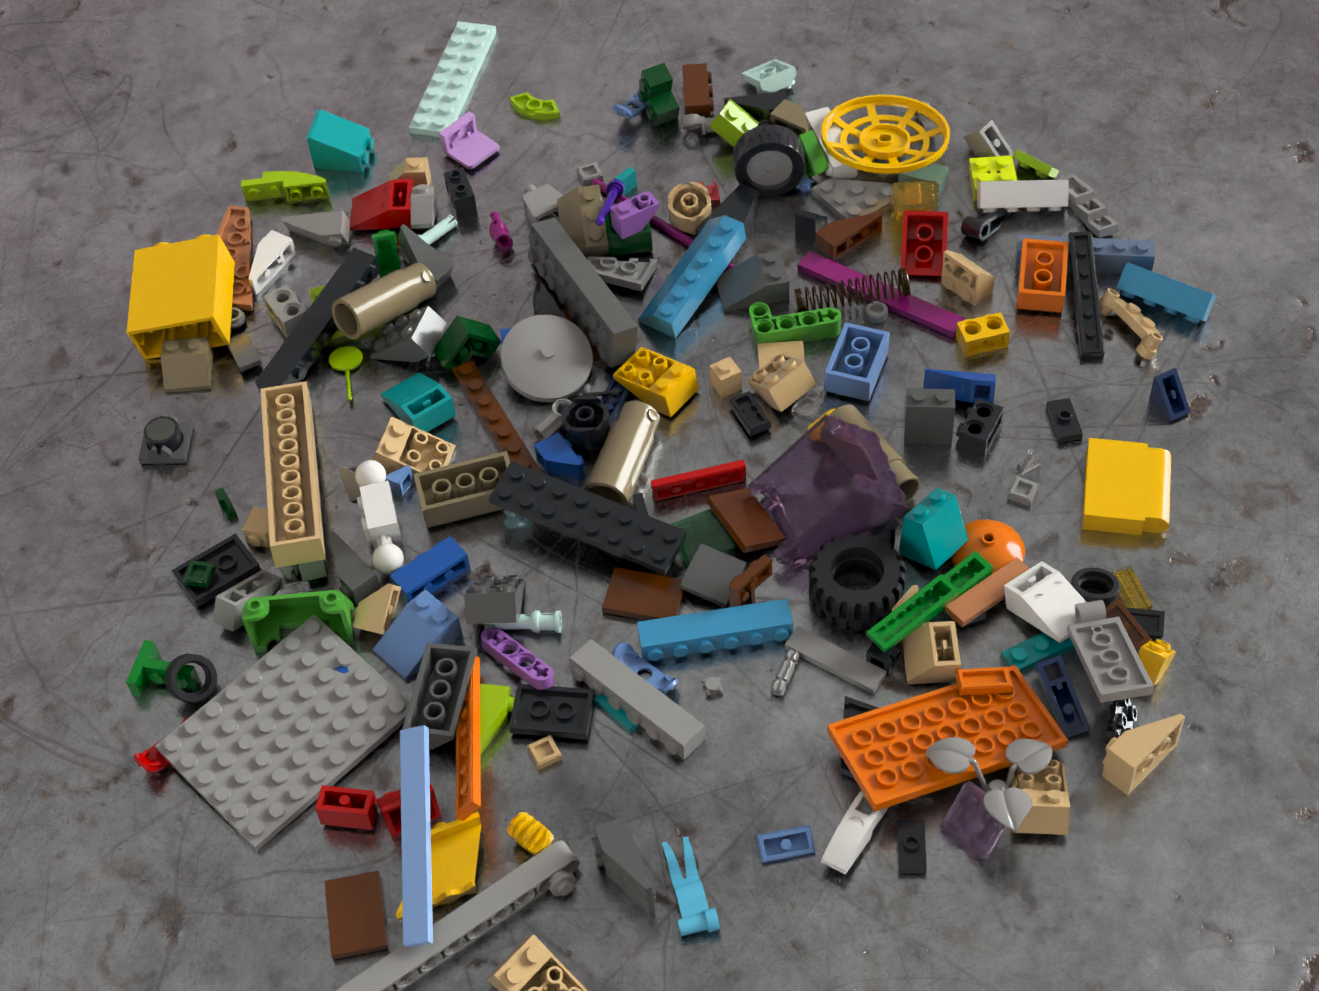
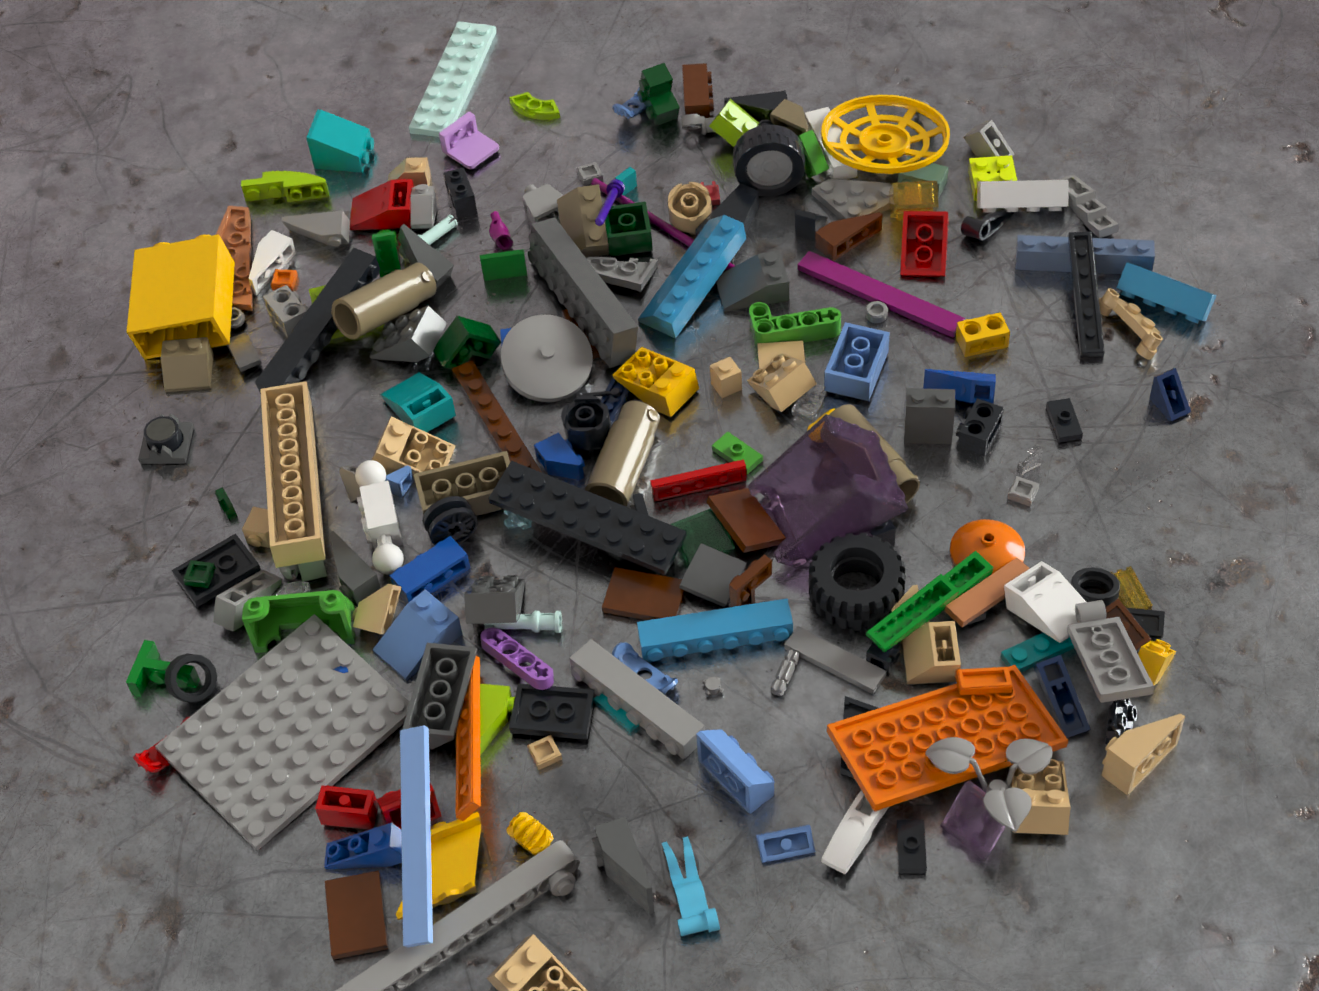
lime piece [329,346,363,401] -> none
light grey piece [532,399,572,441] -> none
black piece [533,282,563,318] -> none
medium lavender slope [610,190,660,239] -> none
black plate [729,391,771,436] -> none
light aqua slope [741,59,797,94] -> none
dark brown piece [794,267,911,313] -> none
medium blue piece [796,177,814,192] -> none
teal slope [899,488,969,570] -> none
tan slope [941,250,995,306] -> none
lime plate [1013,149,1059,179] -> none
orange slope [1016,238,1069,313] -> none
yellow piece [1082,438,1171,536] -> none
none -> orange tile [271,269,298,291]
none -> blue slope [324,823,402,869]
none -> black wheel [422,496,478,545]
none -> green slope [480,249,527,281]
none -> medium blue slope [696,729,775,814]
none -> bright green plate [712,432,763,475]

